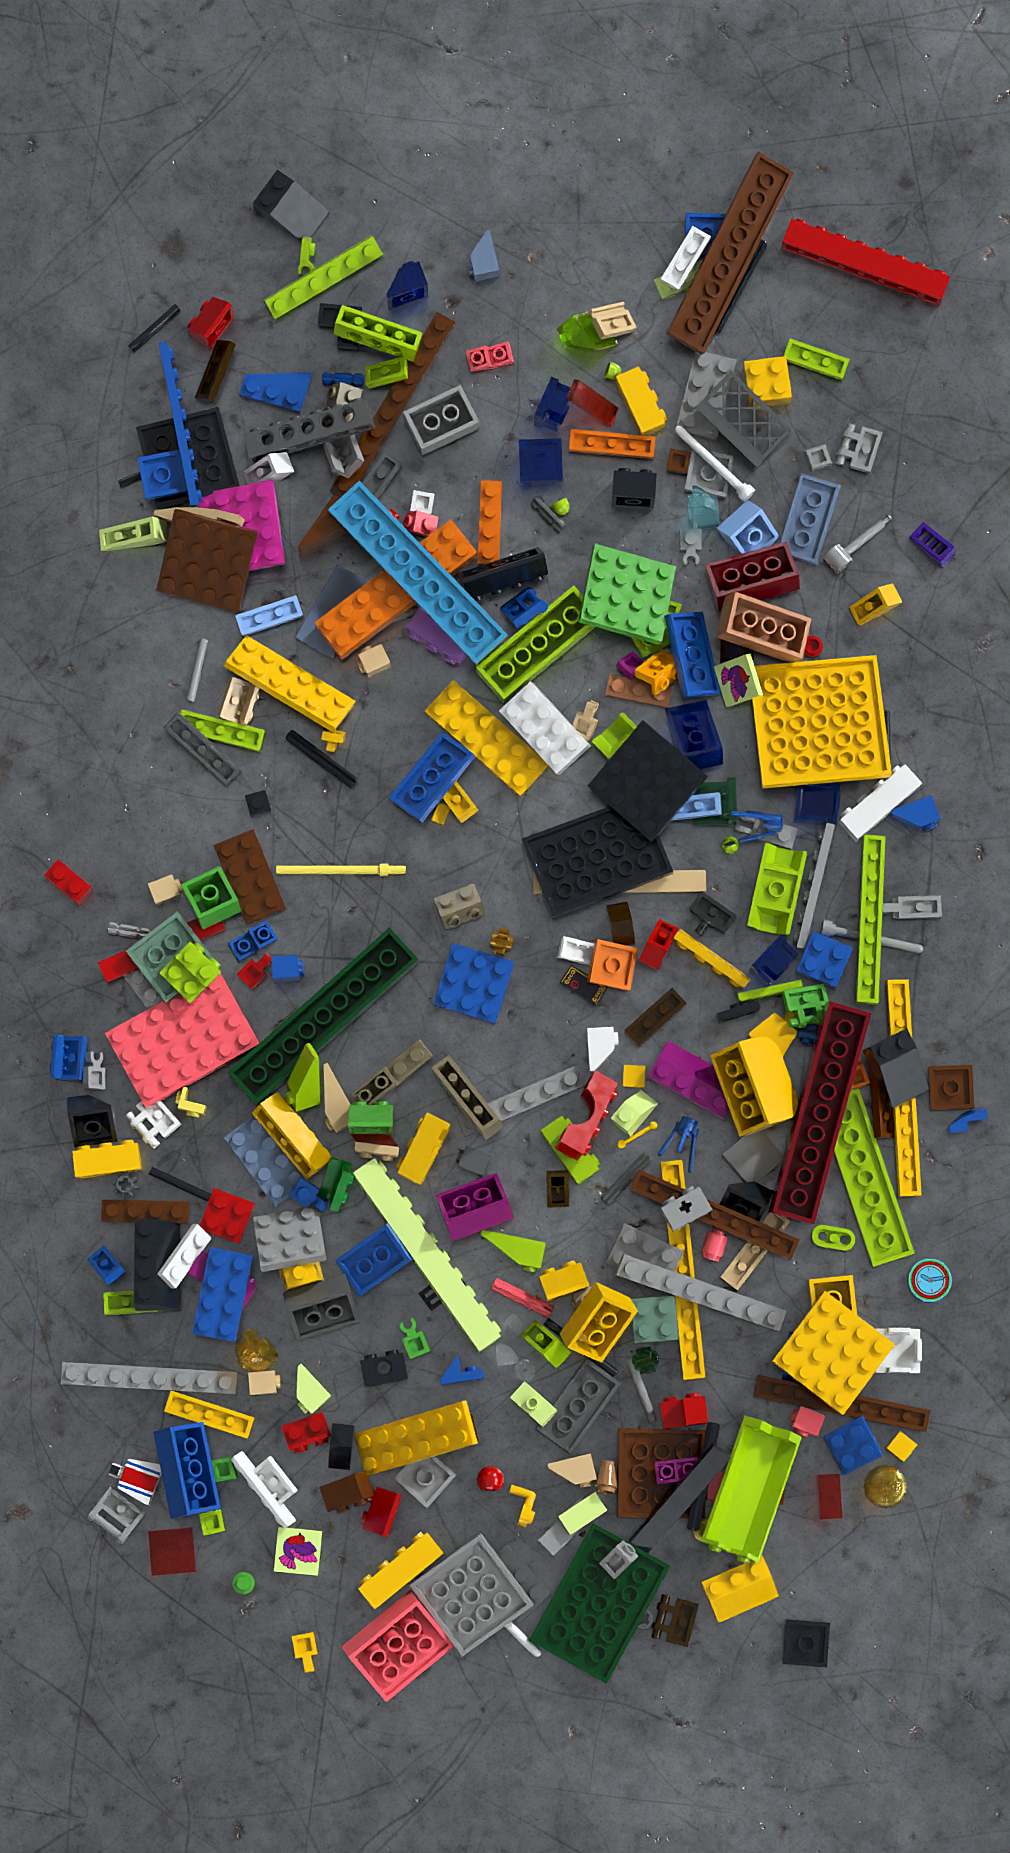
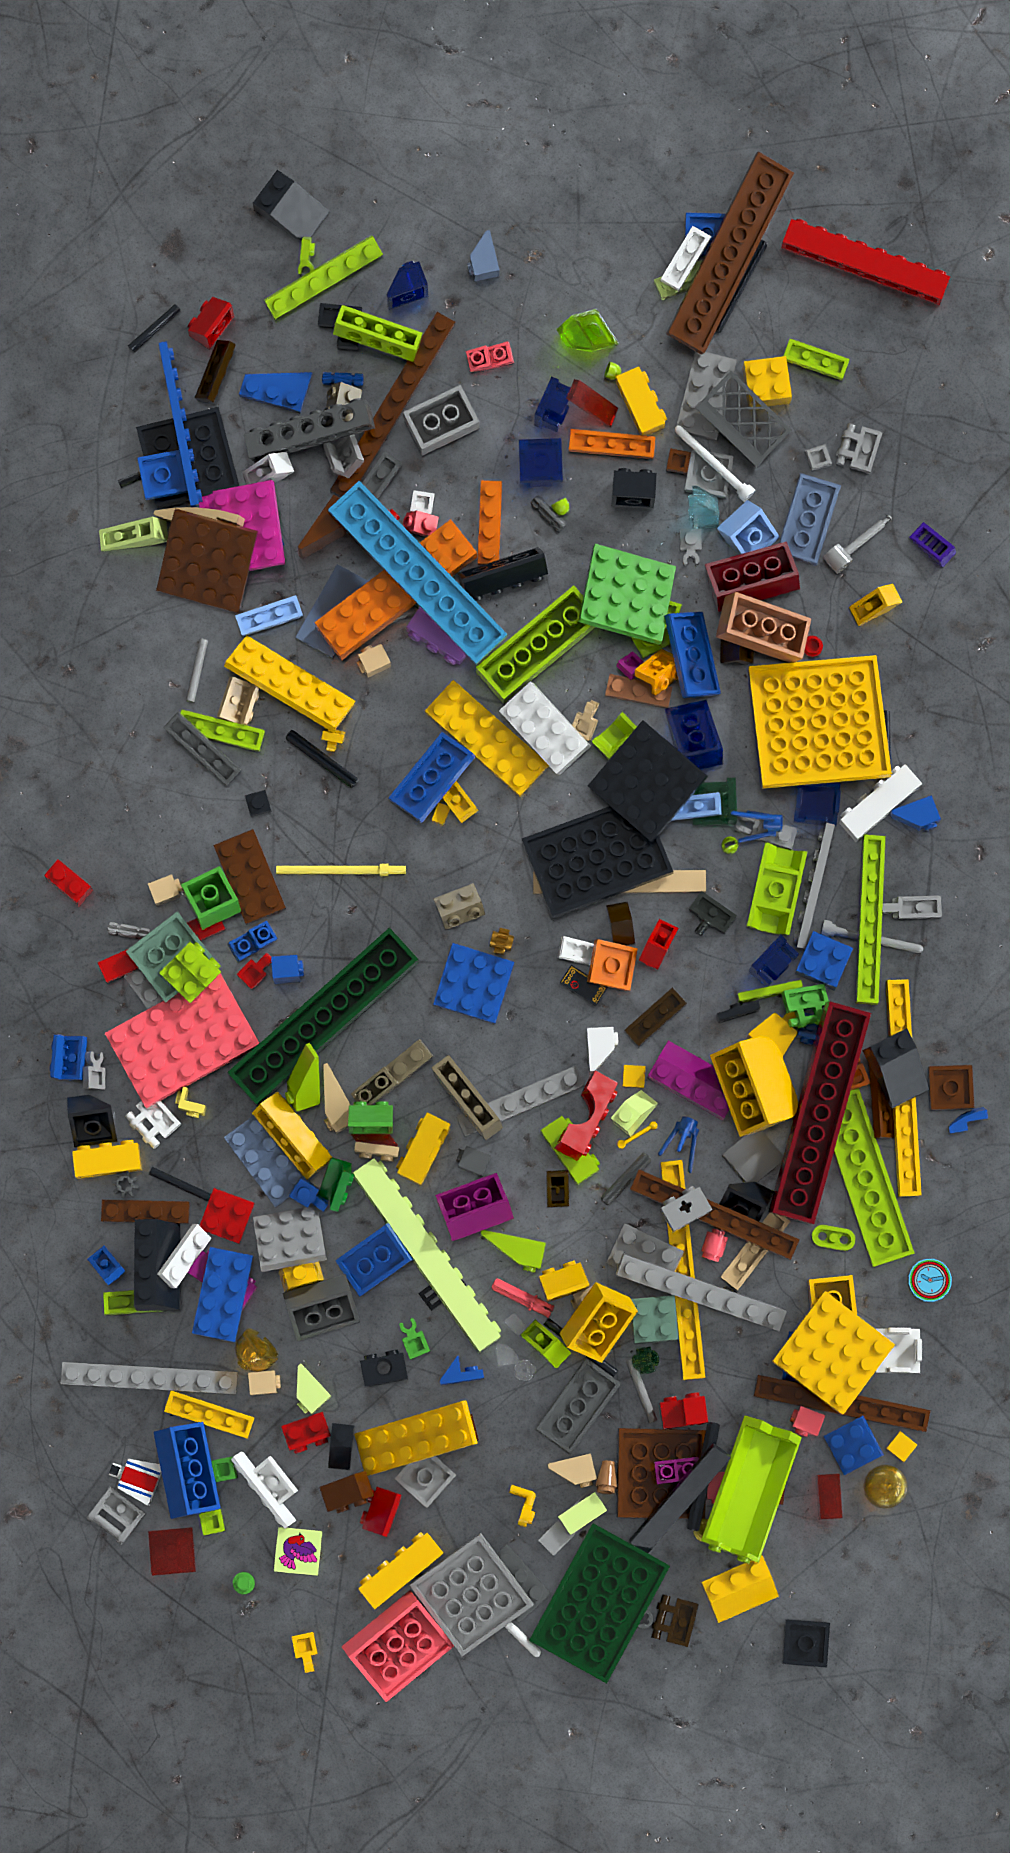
lime plate [365,356,408,389] -> none
red piece [476,1466,504,1491] -> none
blue plate [500,587,548,628] -> none
yellowish green plate [510,1381,557,1427] -> none
tan plate [587,302,637,339] -> none
light grey bracket [599,1541,638,1579] -> none
yellow plate [674,929,751,988] -> none
yellowish green tile [714,654,763,707] -> none

